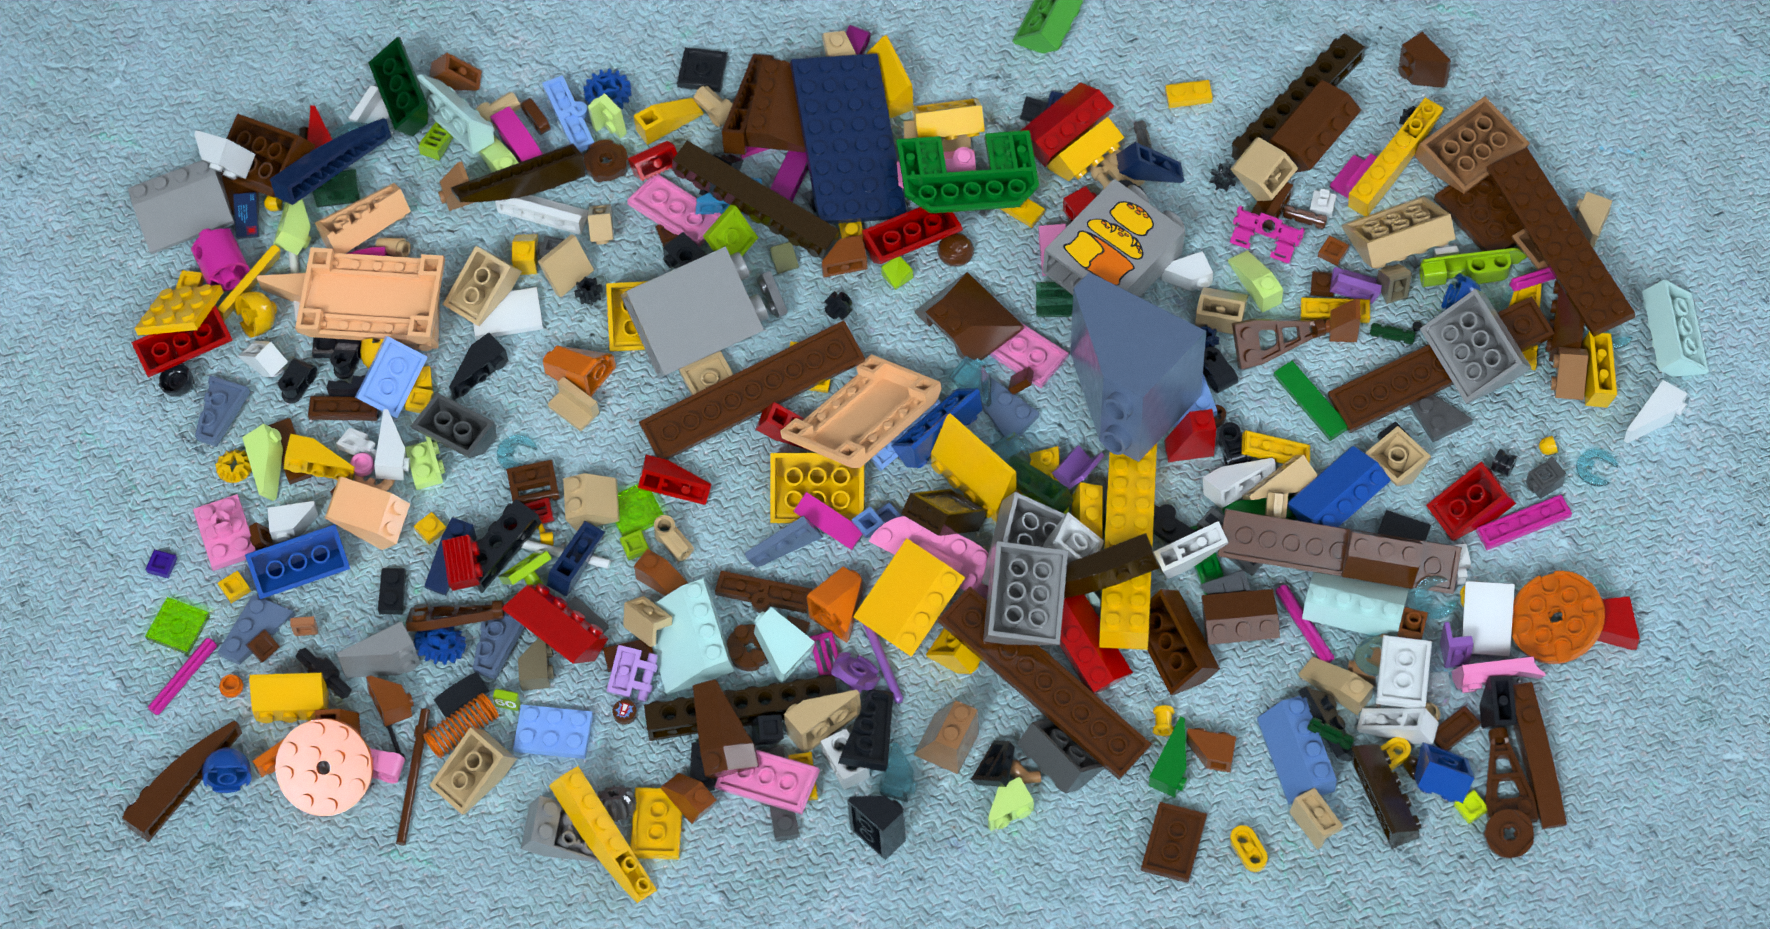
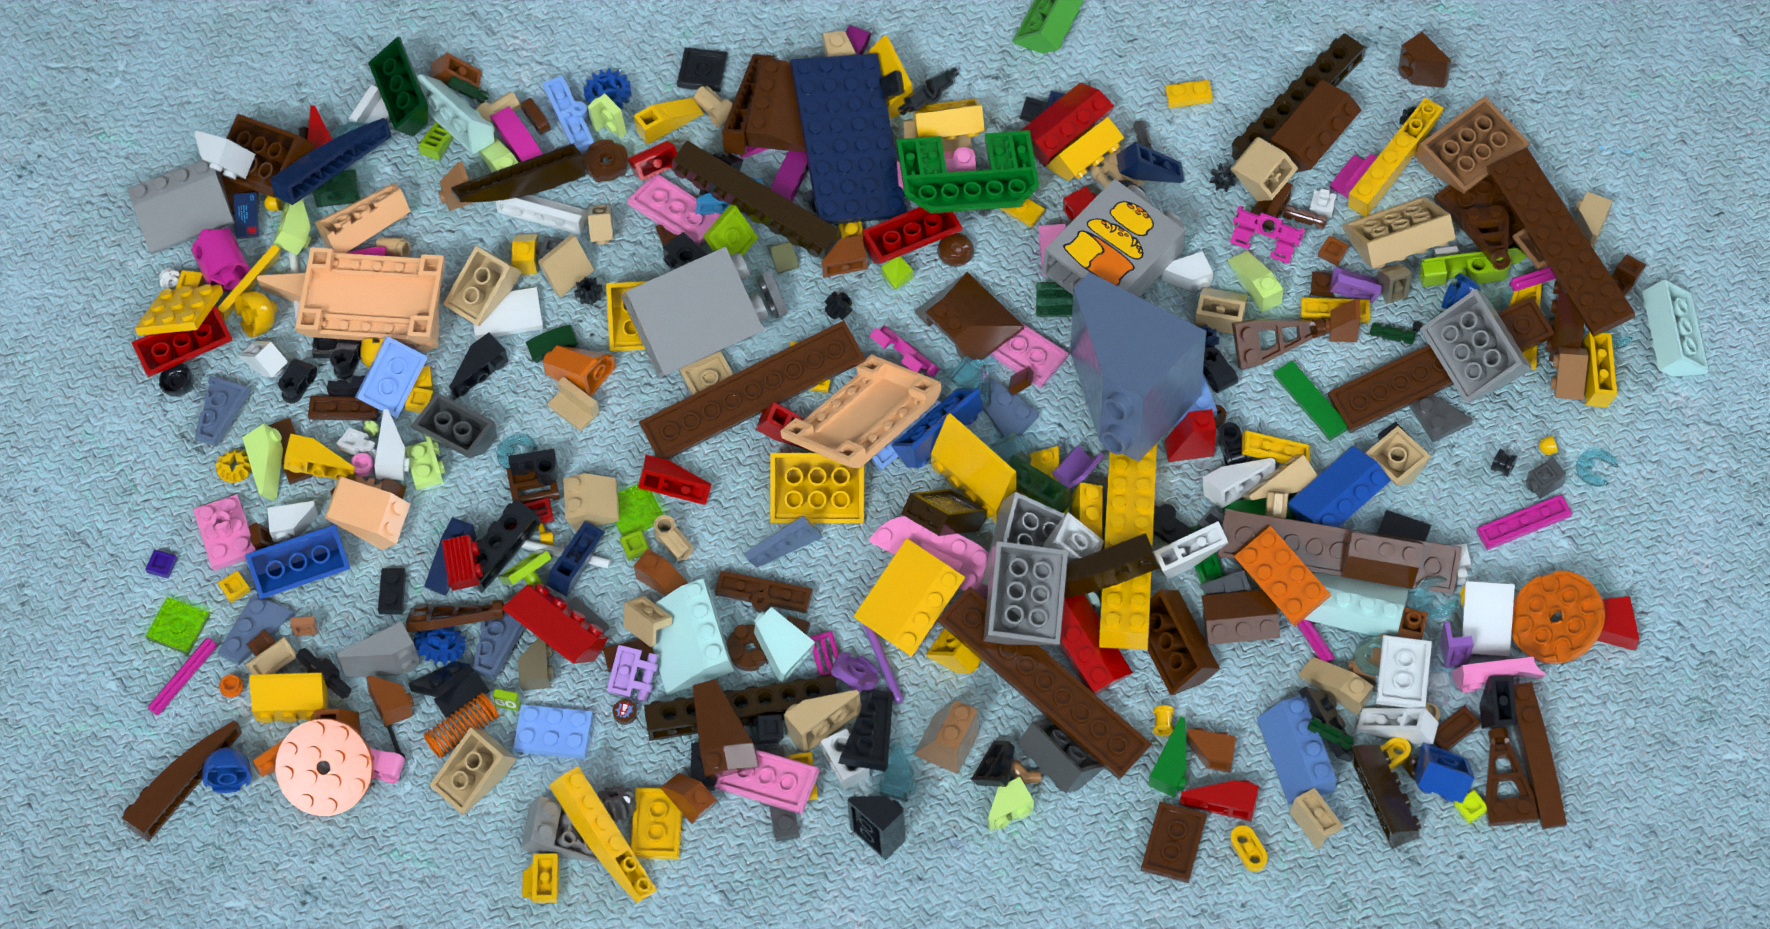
reddish brown bar [396,708,430,846] -> none
yellow plate [414,512,446,545] -> none
dark pink tile [793,492,863,550] -> none
orange slope [807,566,863,643] -> none
medium blue slope [852,502,901,538] -> none
red slope [1426,461,1516,541] -> none
reddish brown plate [1483,809,1534,859] -> none
white slope [1624,380,1687,443] -> none
none -> white plate [159,268,180,289]
none -> tan tile [244,637,296,675]
none -> yellowish green piece [363,421,380,436]
none -> reddish brown tile [381,478,407,499]
none -> black wing [408,661,473,698]
none -> dark green axle [447,76,490,103]
none -> black plate [508,449,558,485]
none -> yellow slope [522,853,560,903]
none -> dark green slope [526,325,579,363]
none -> dark pink piece [869,325,940,378]
none -> black plate [879,71,905,100]
none -> black piece [898,68,959,115]
none -> red slope [1180,780,1259,822]
none -> orange plate [1234,526,1332,627]
none -> reddish brown plate [1459,205,1511,270]
none -> reddish brown slope [1611,254,1646,298]

